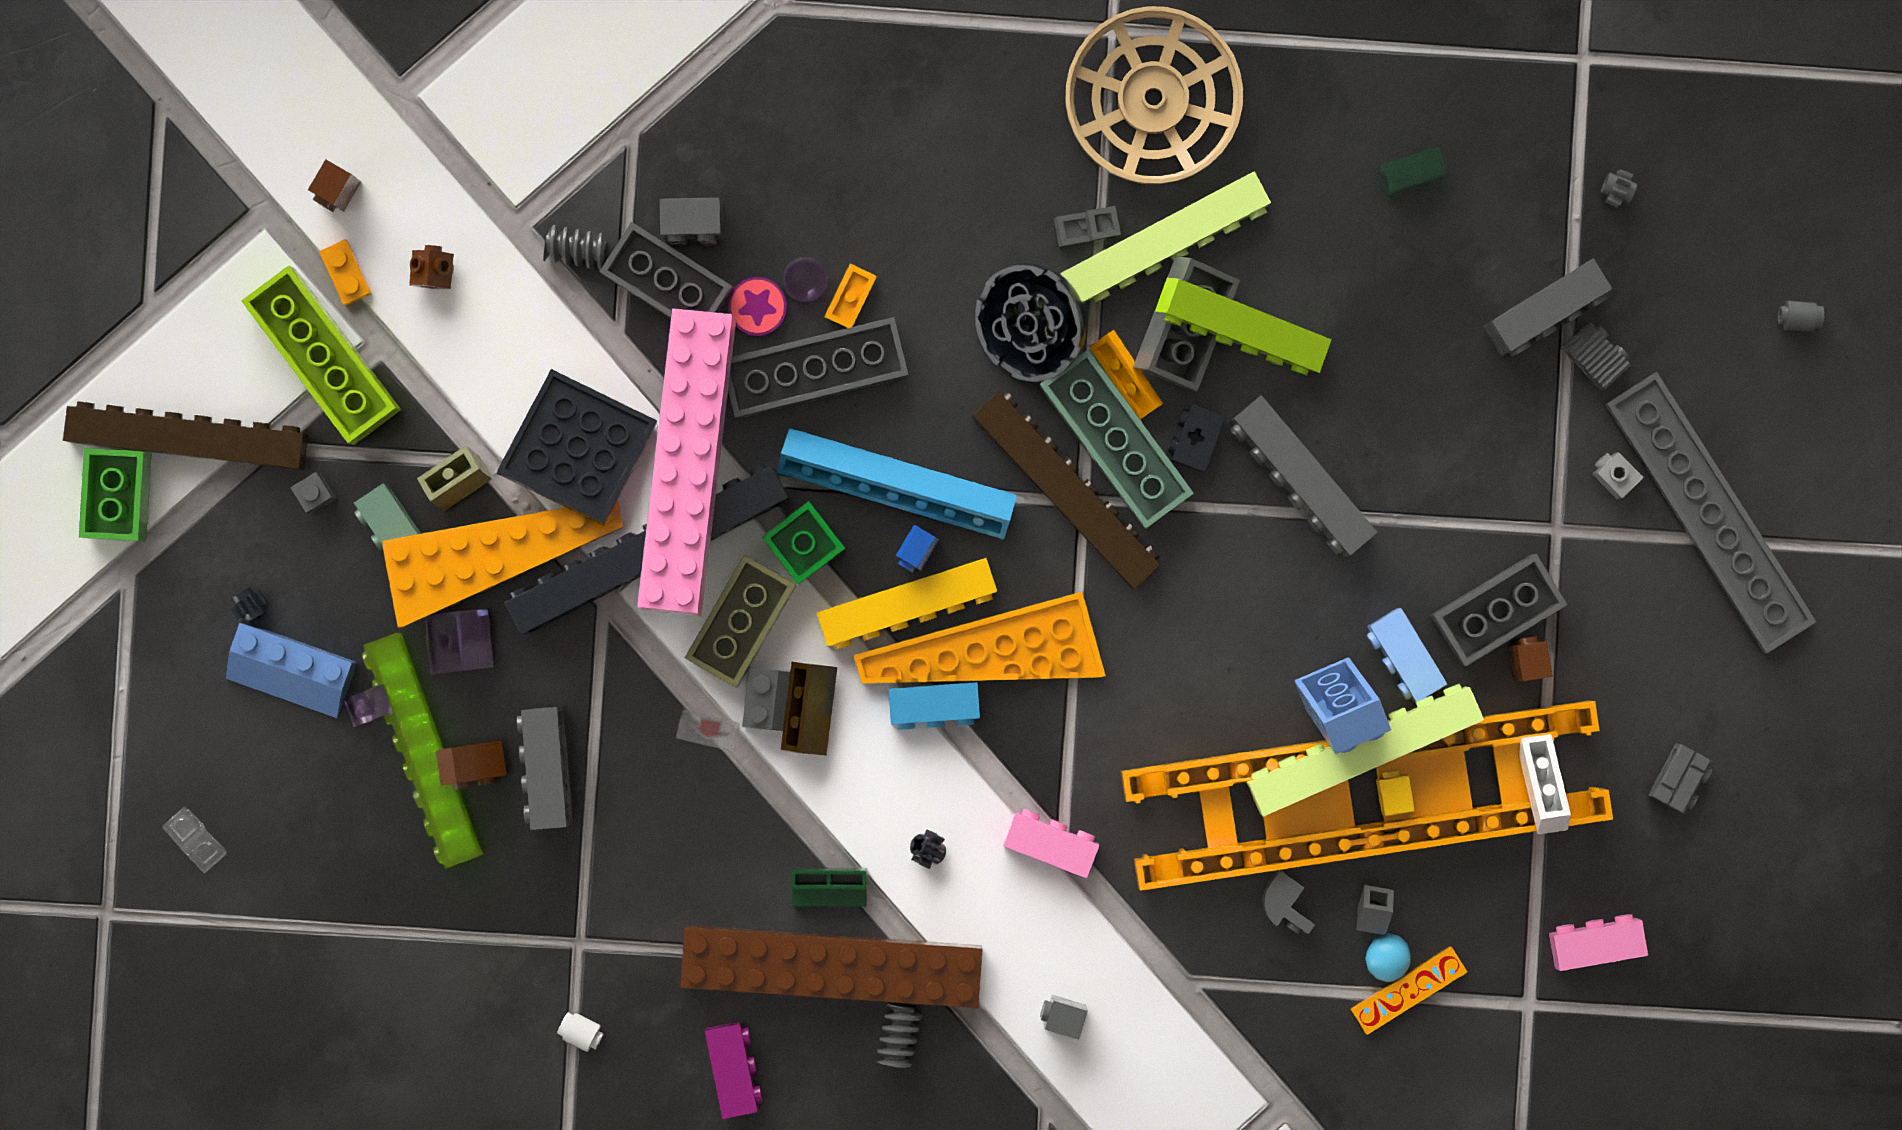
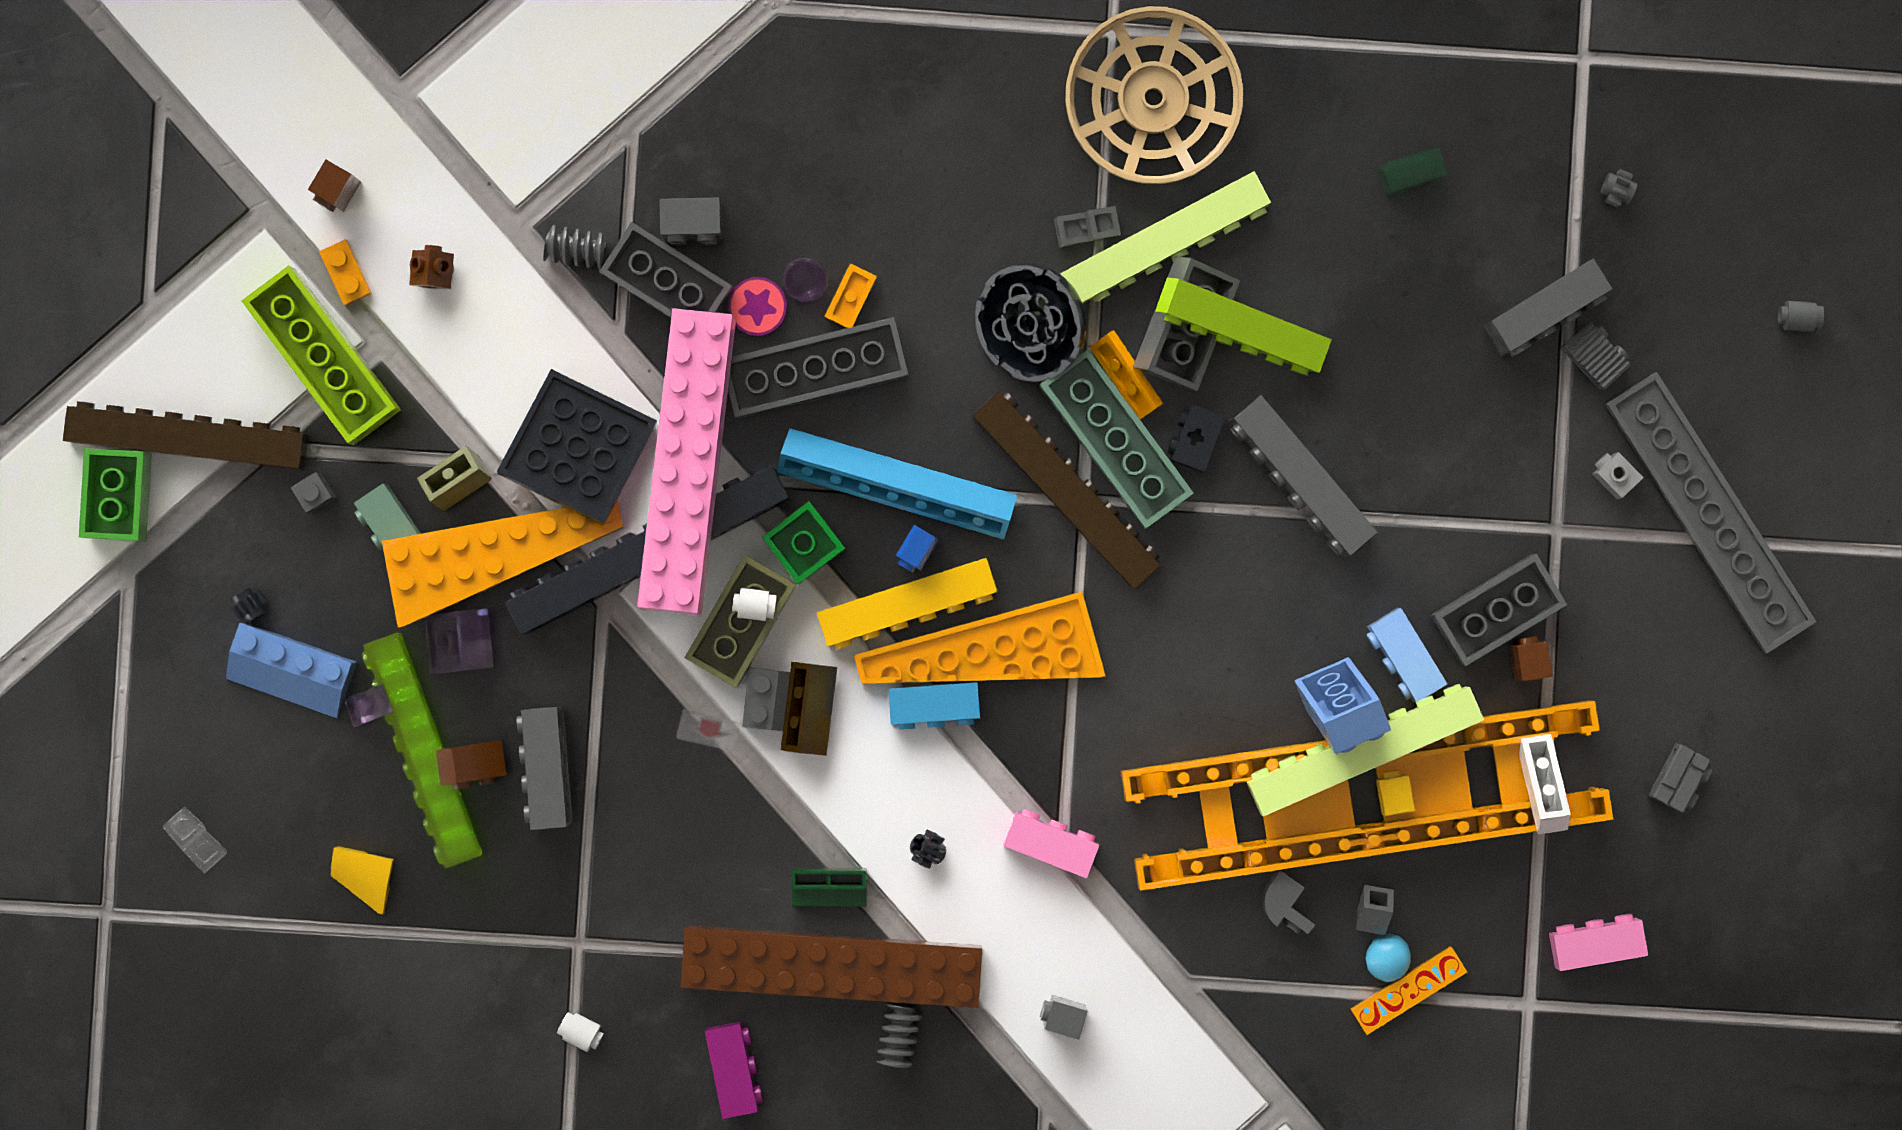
none -> yellow slope [331,846,394,914]
none -> white brick [732,588,776,621]

